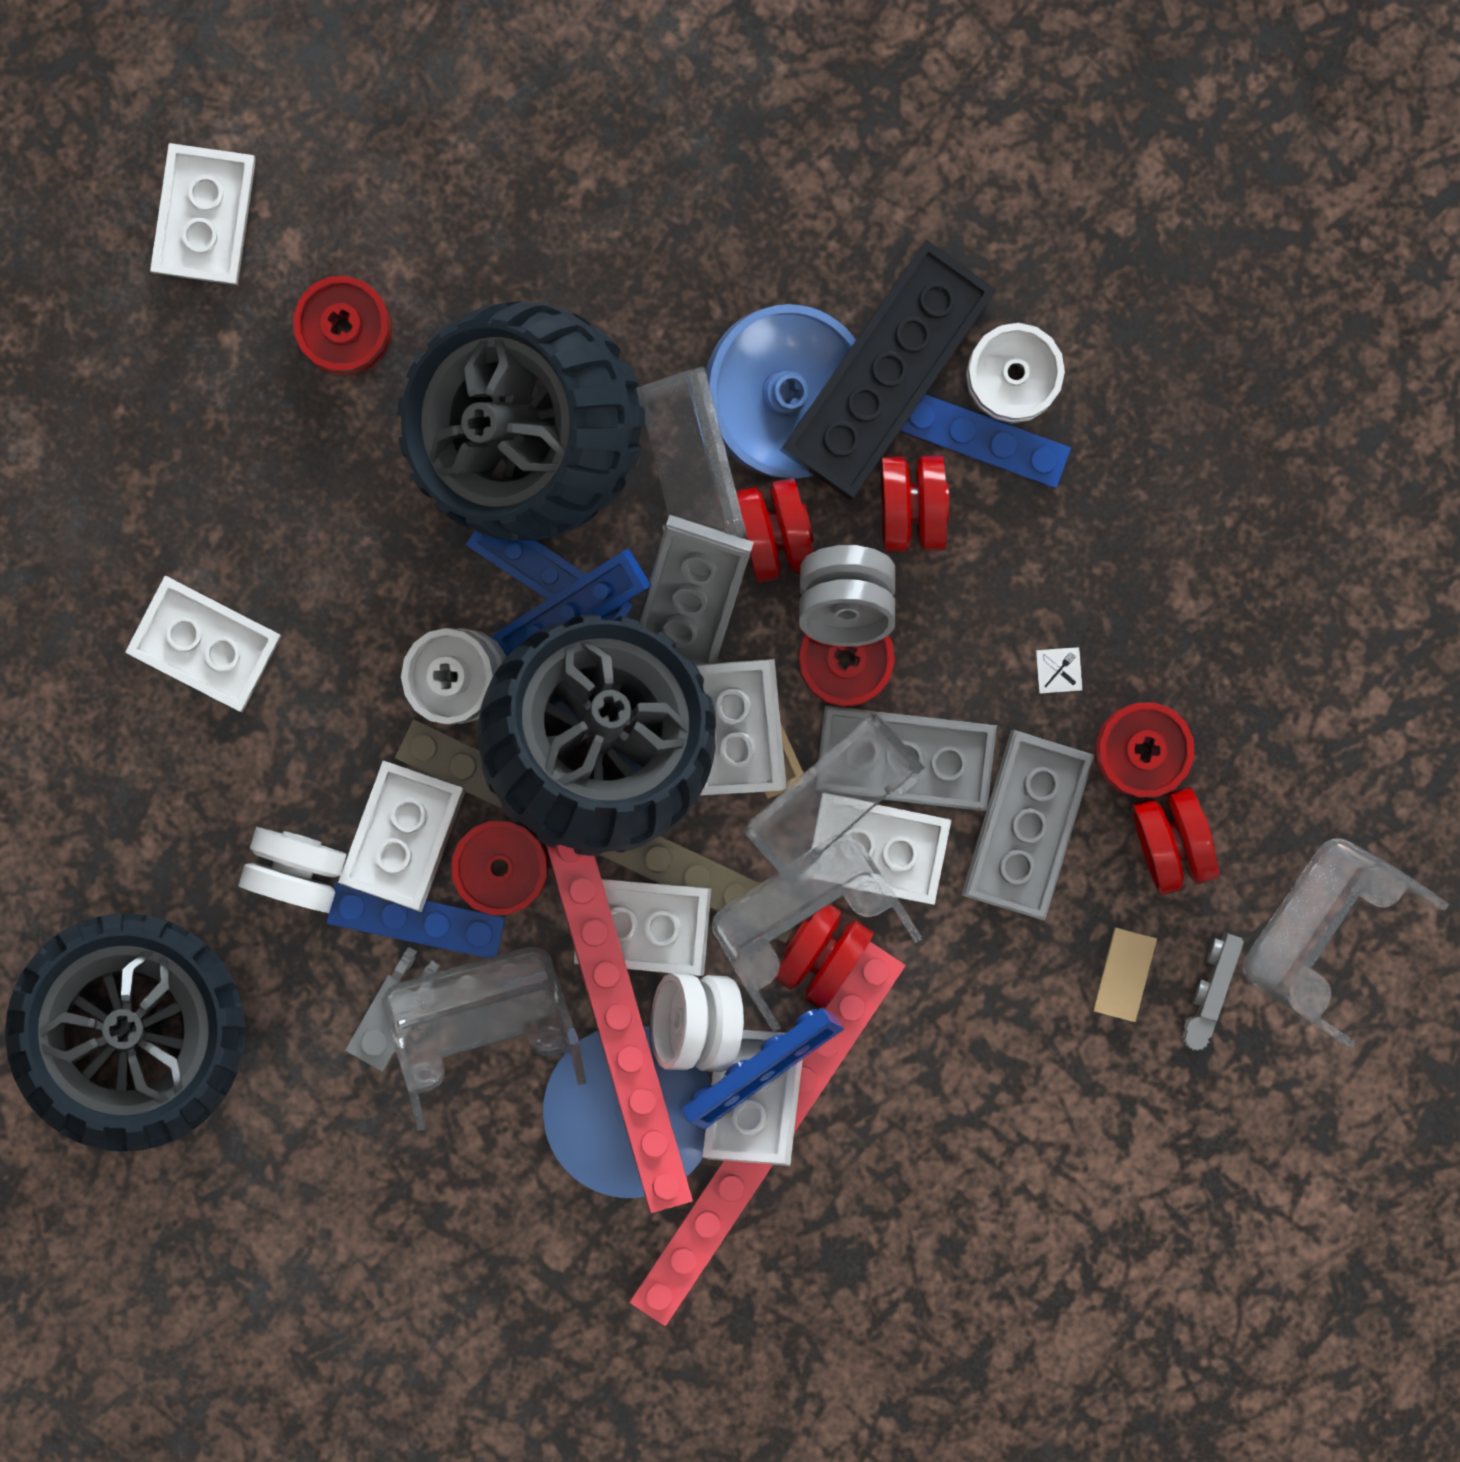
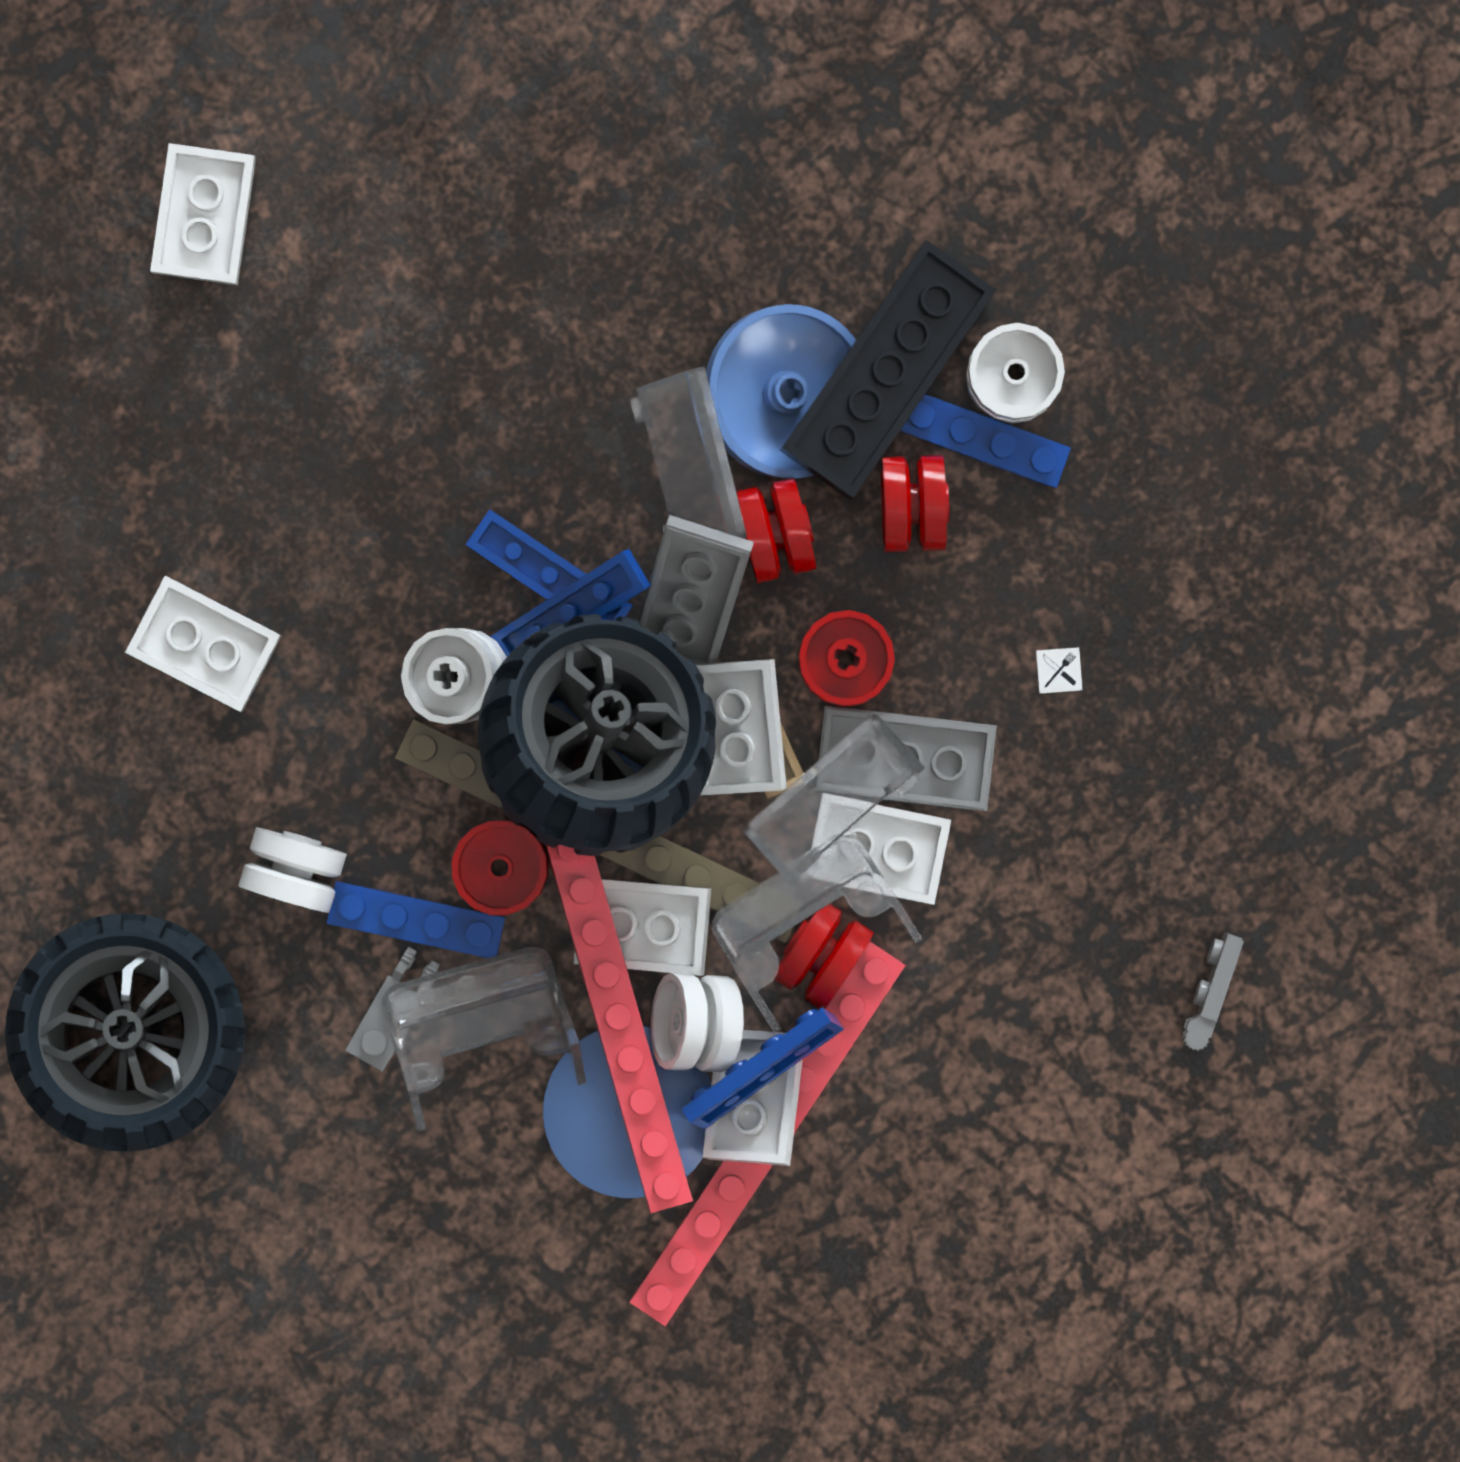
red wheel [293,276,392,377] -> none
white plate [338,761,466,912] -> none
wheel [397,302,645,541] -> none
light grey wheel [799,545,895,646] -> none
light grey tile [961,730,1095,921] -> none
tan tile [1092,927,1157,1022] -> none
red wheel [1094,702,1194,798] -> none
red wheel [1131,787,1220,896] -> none
clear windscreen [1243,838,1449,1049] -> none

